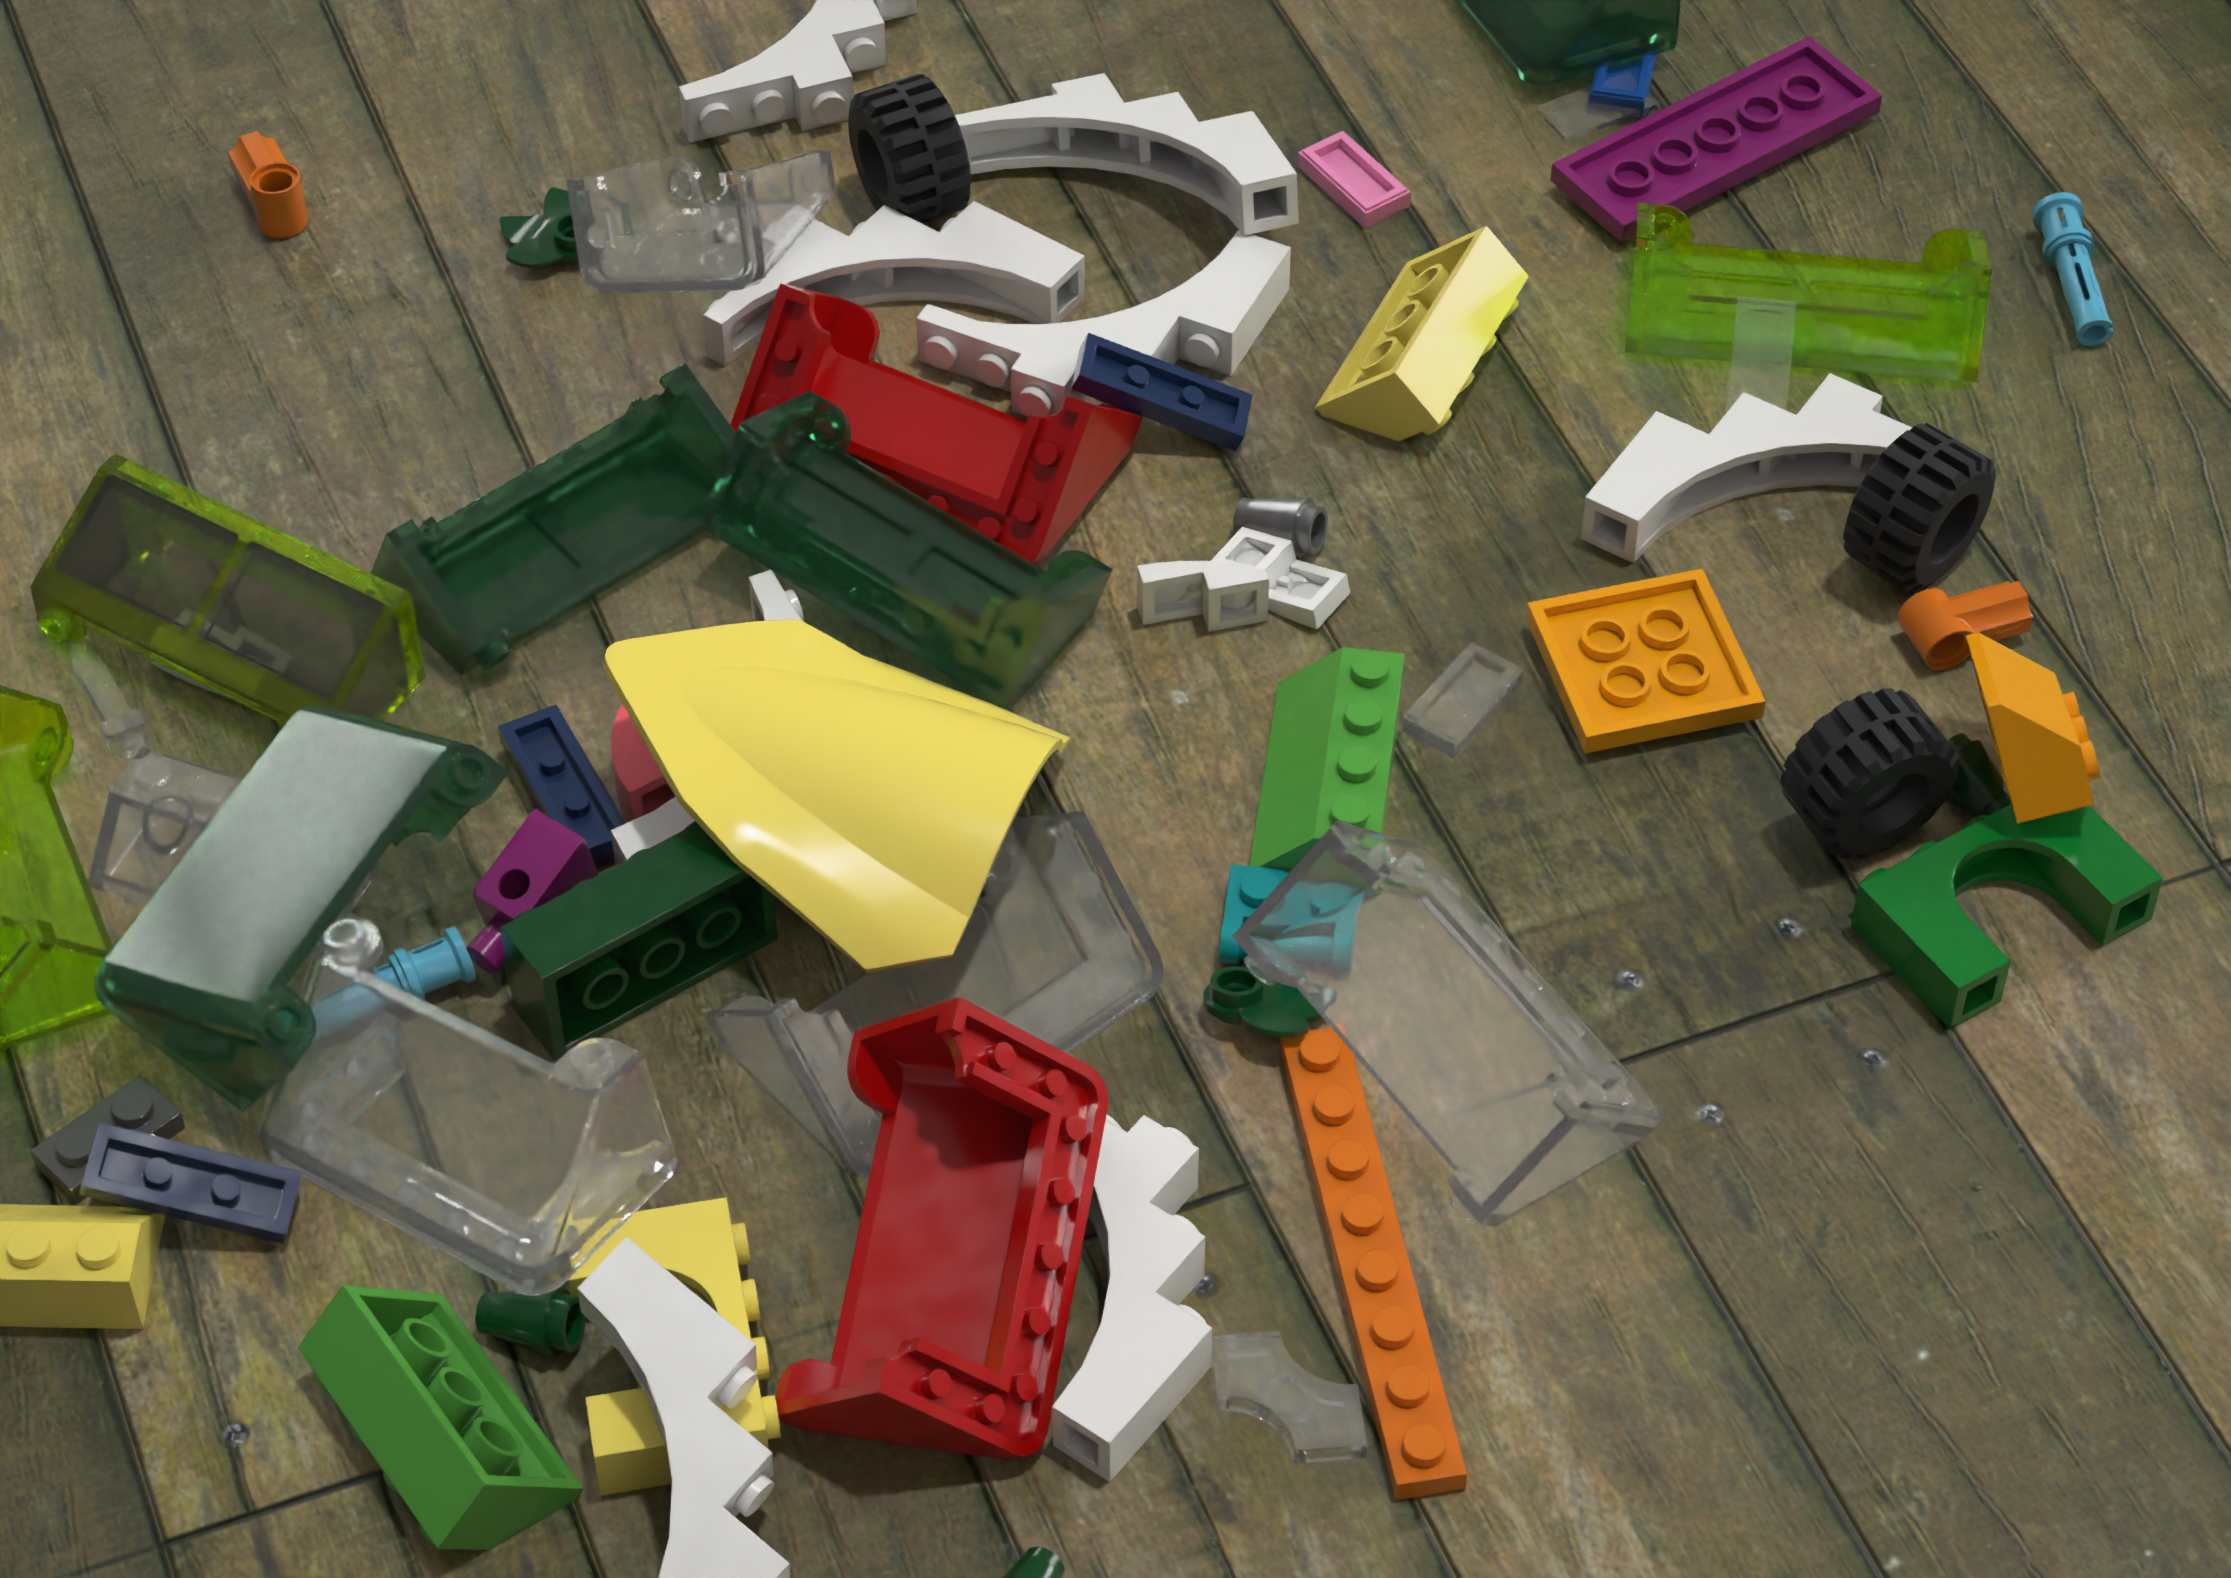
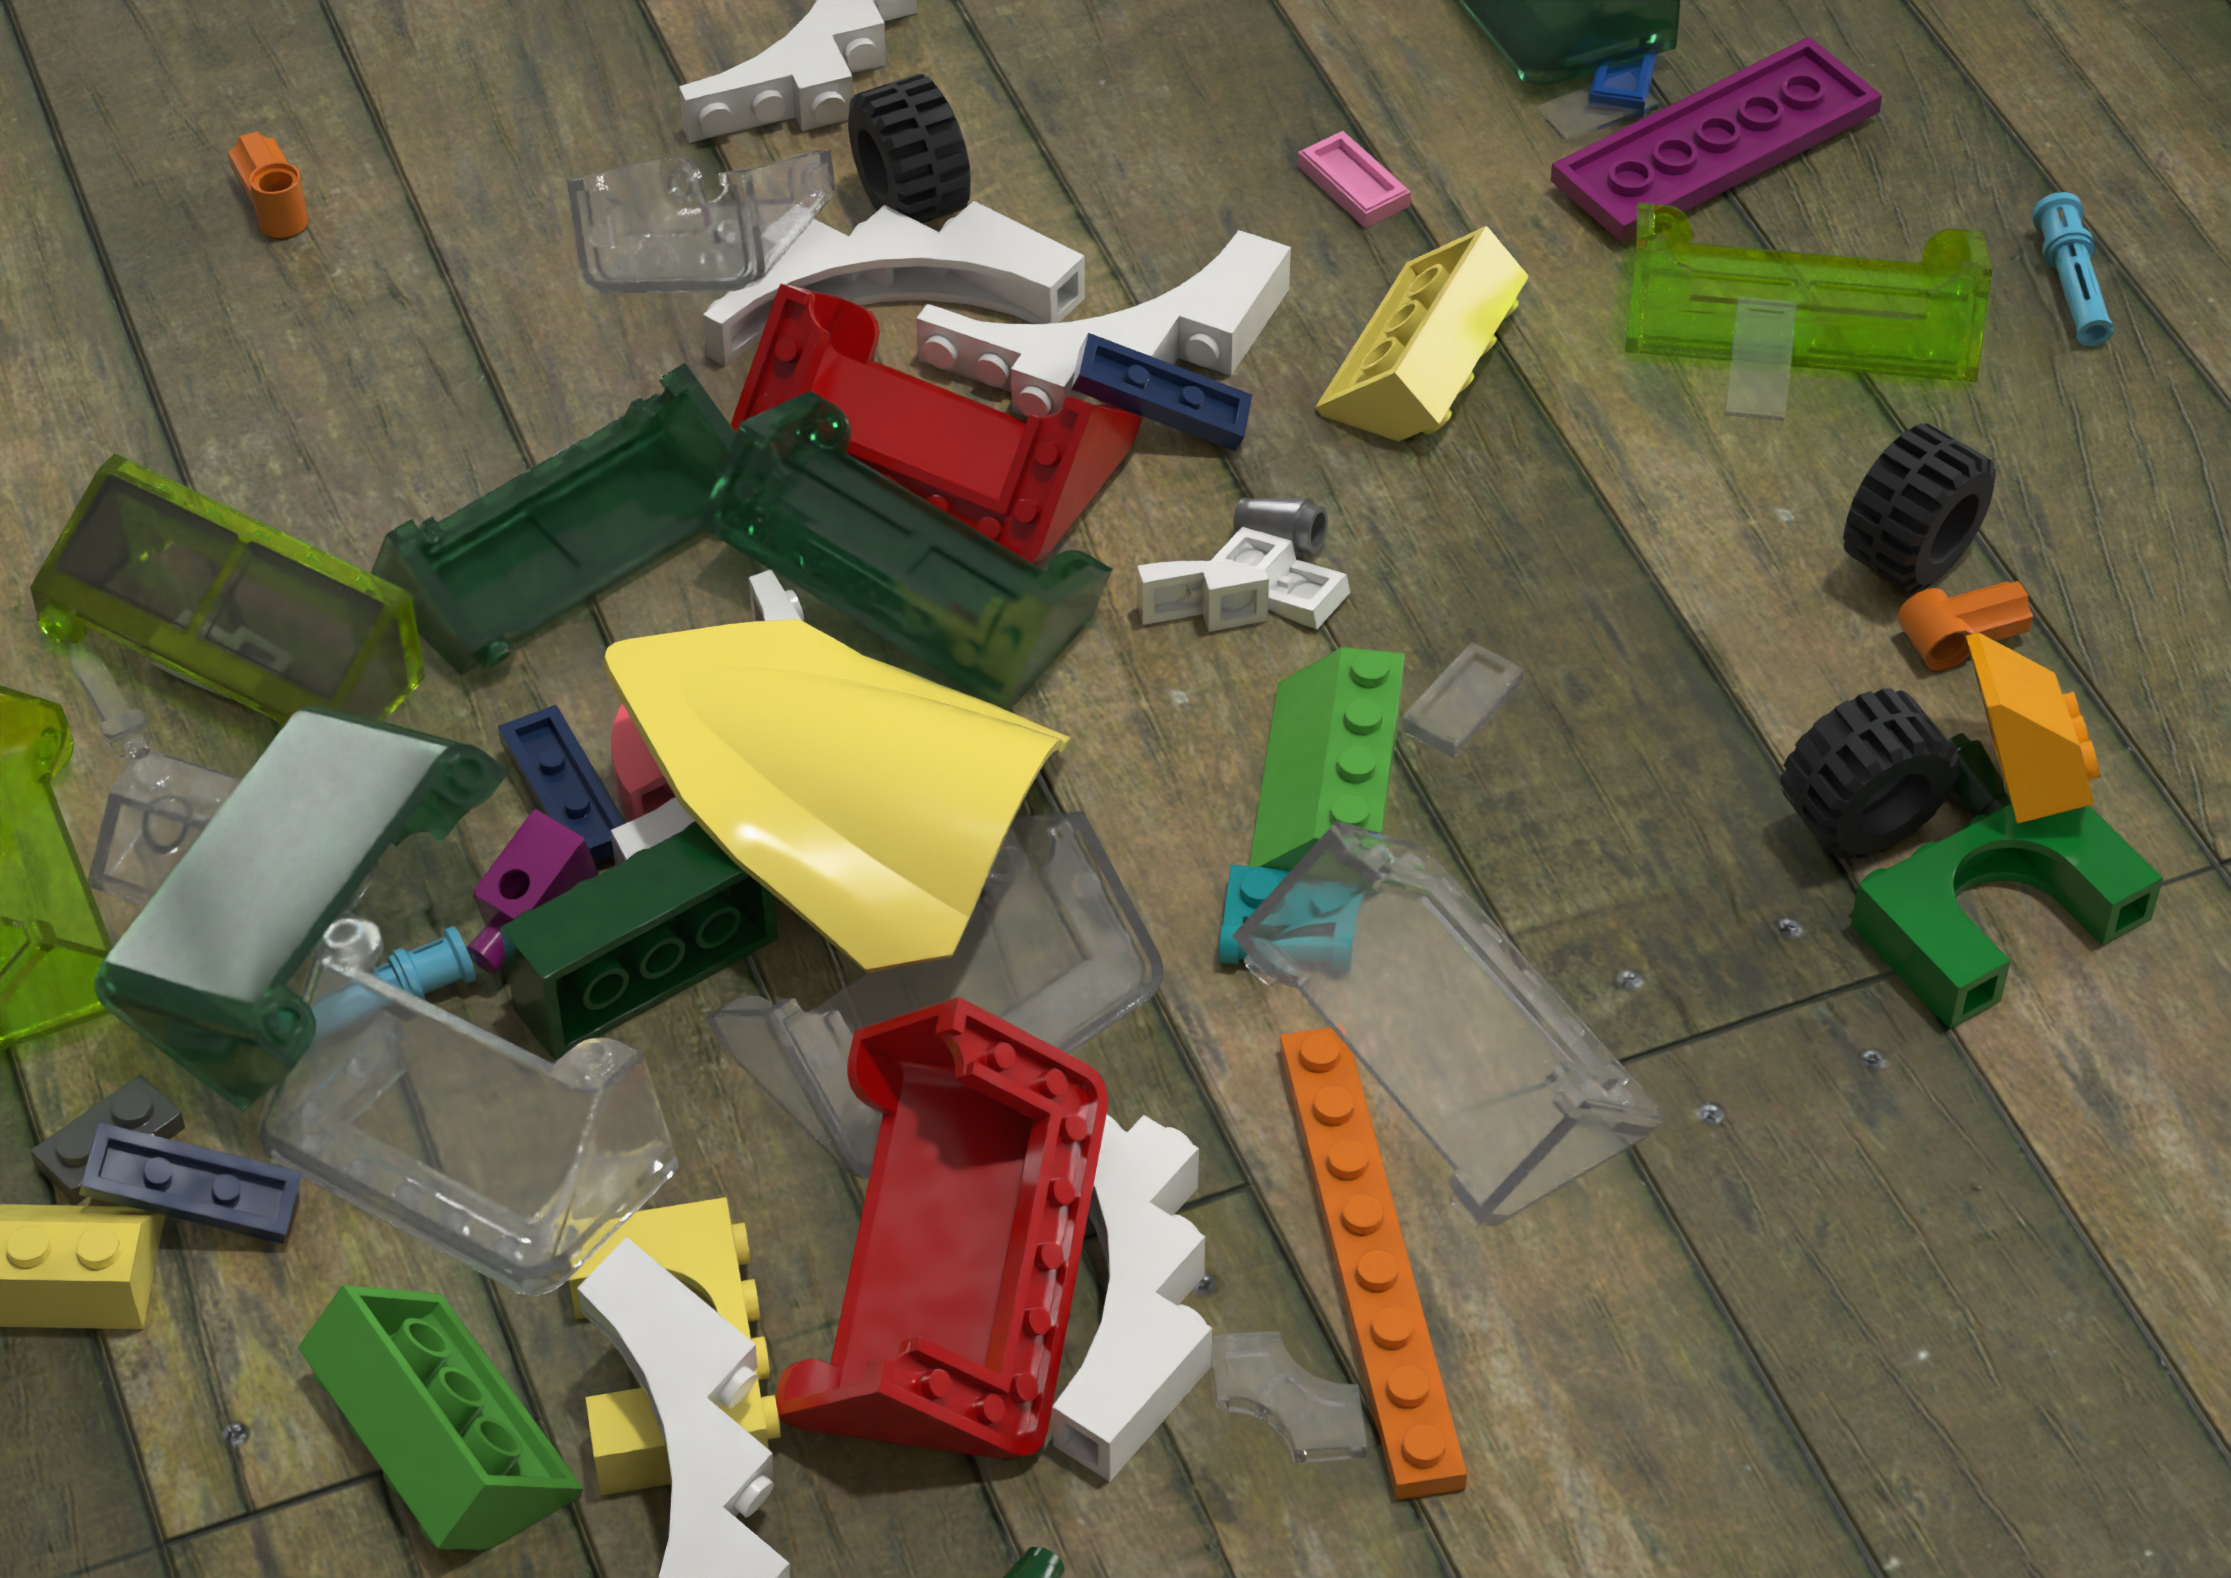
dark green cone [475,1287,586,1357] -> none
dark green plate [499,187,605,268] -> none
white arch [955,73,1299,236] -> none
dark green plate [1203,960,1336,1038] -> none
light orange plate [1526,568,1766,754] -> none
white arch [1581,373,1912,563] -> none

